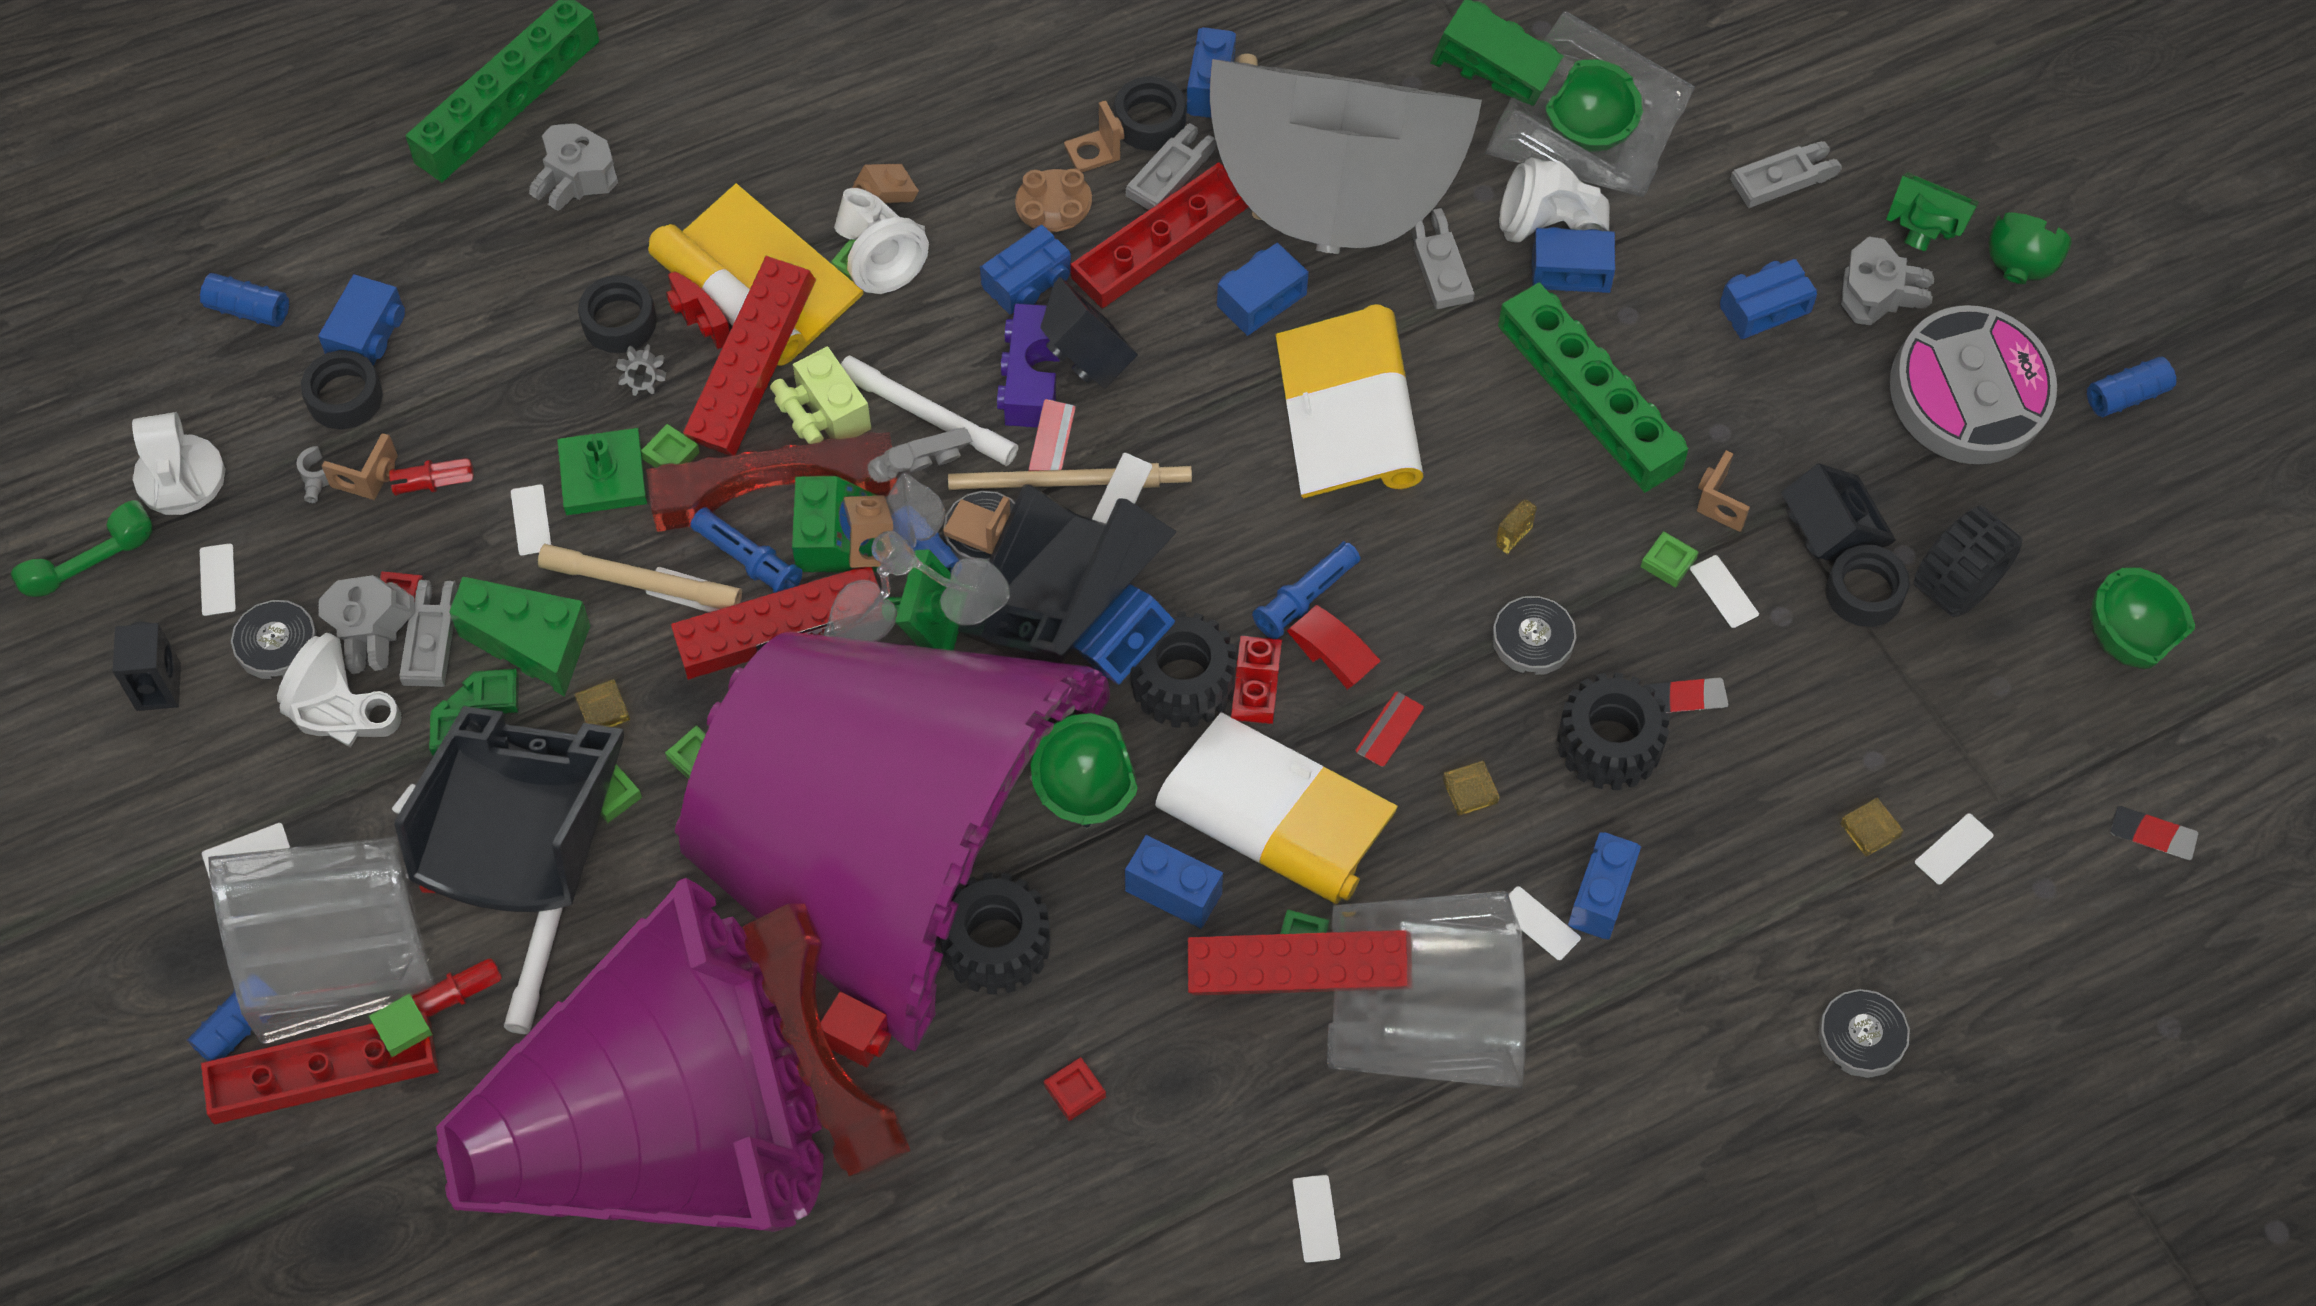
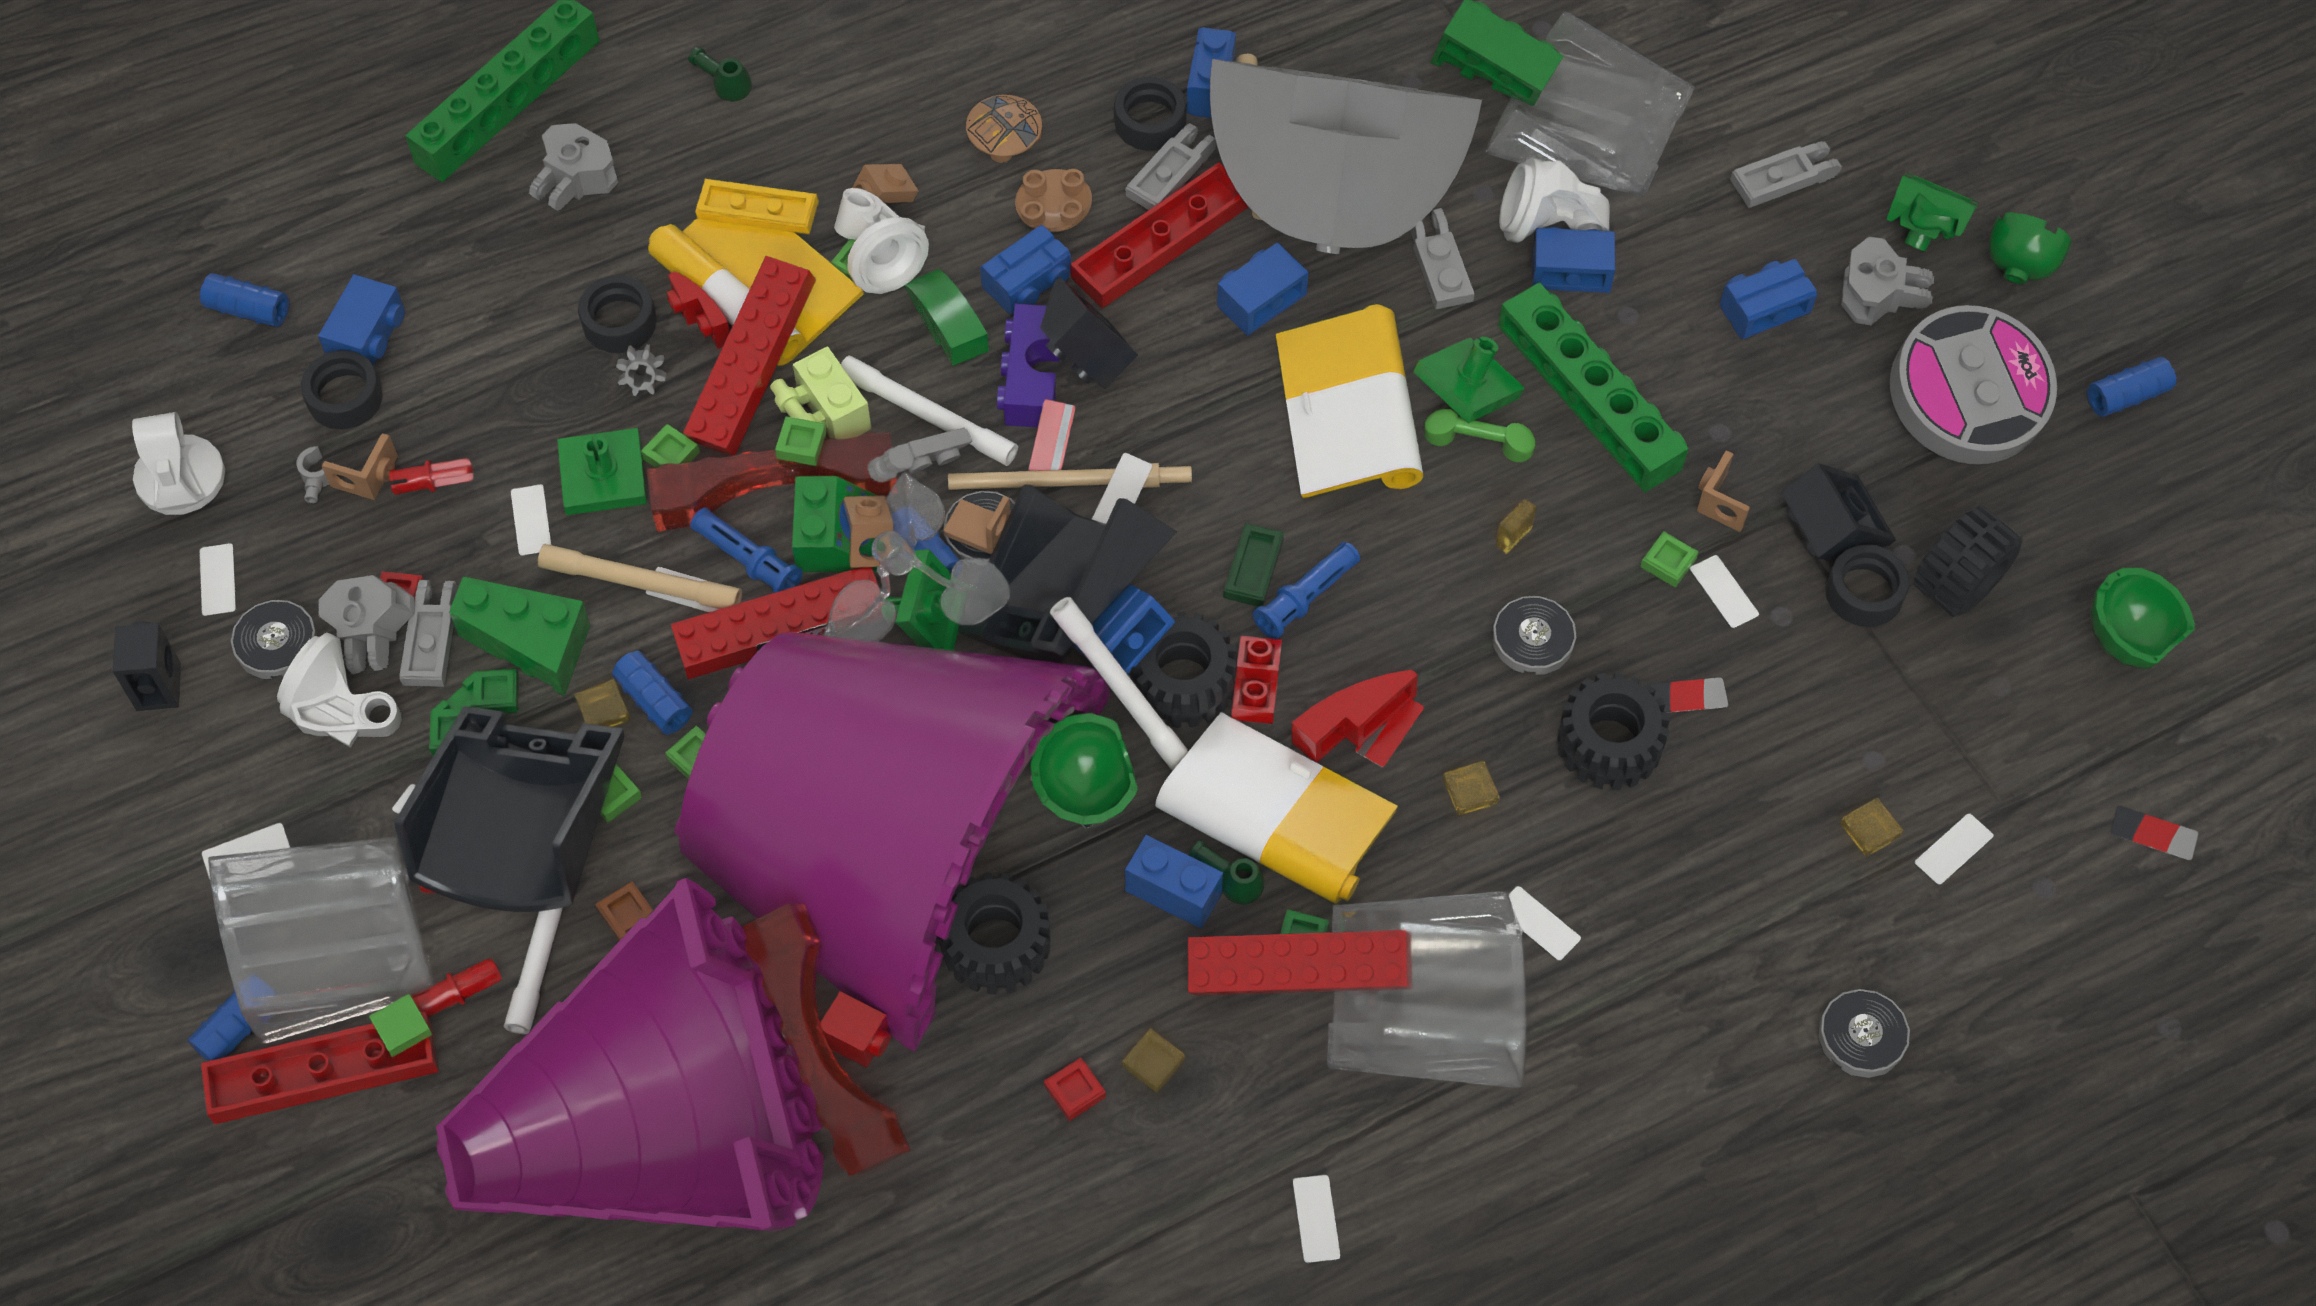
green piece [11,500,153,597] -> none
medium nougat bracket [1064,100,1124,172] -> none
red slope [1287,605,1380,690] -> none
green cylinder [1545,59,1644,152] -> none
blue brick [1568,832,1641,940] -> none
none -> dark orange tile [595,881,653,941]
none -> blue axle [612,651,693,735]
none -> dark green bar [688,46,752,102]
none -> yellow tile [695,179,819,234]
none -> bright green tile [775,416,827,466]
none -> green slope [904,269,989,366]
none -> medium nougat dish [966,95,1042,163]
none -> white piece [1050,597,1188,771]
none -> clear yellow tile [1122,1028,1185,1093]
none -> dark green bar [1188,840,1264,905]
none -> dark green tile [1223,523,1284,607]
none -> red slope [1291,670,1418,763]
none -> green tile [1413,336,1525,423]
none -> bright green bar [1423,409,1536,462]

